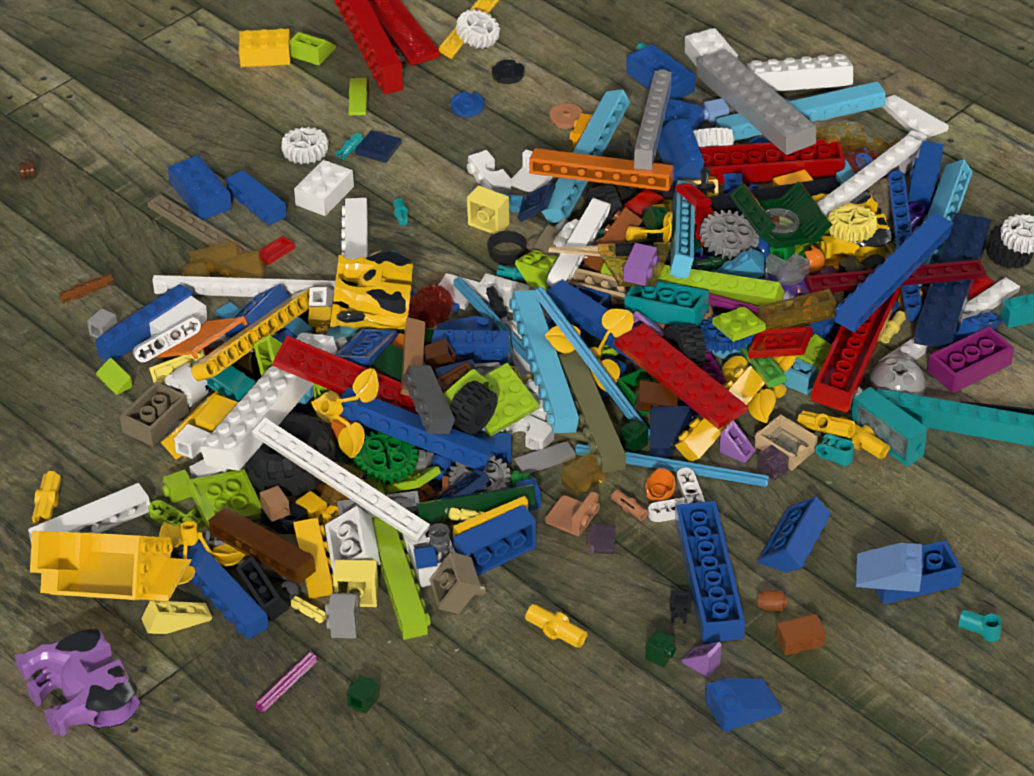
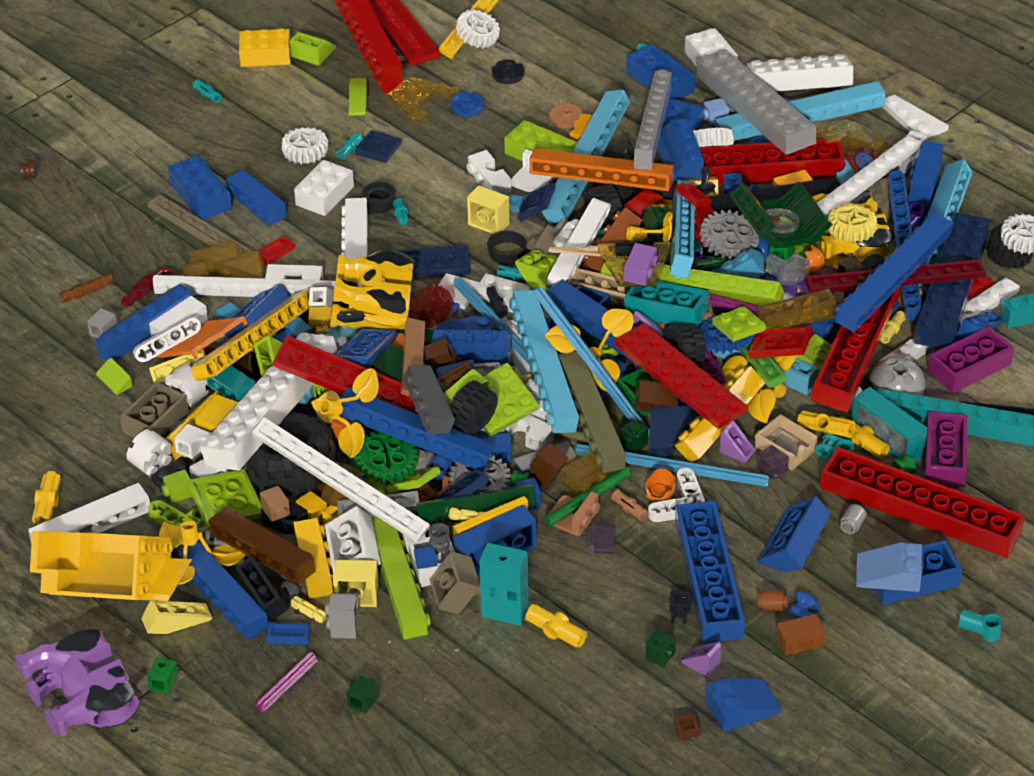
none -> dark red piece [121,267,176,307]
none -> white brick [127,429,172,477]
none -> green brick [147,657,178,694]
none -> black plate [151,459,191,492]
none -> teal pin [193,79,222,103]
none -> white arch [265,264,324,281]
none -> blue tile [266,623,311,645]
none -> black tyre [362,181,396,213]
none -> clear yellow wing [389,77,459,125]
none -> dark blue plate [395,245,471,278]
none -> teal brick [479,543,529,626]
none -> lime brick [504,120,578,161]
none -> reddish brown brick [529,443,569,489]
none -> green axle [544,467,632,526]
none -> reddish brown plate [674,714,700,740]
none -> blue piece [789,591,821,619]
none -> red brick [820,447,1025,559]
none -> light grey brick [840,504,867,534]
none -> green wheel [892,455,916,474]
none -> magenta brick [924,412,968,487]

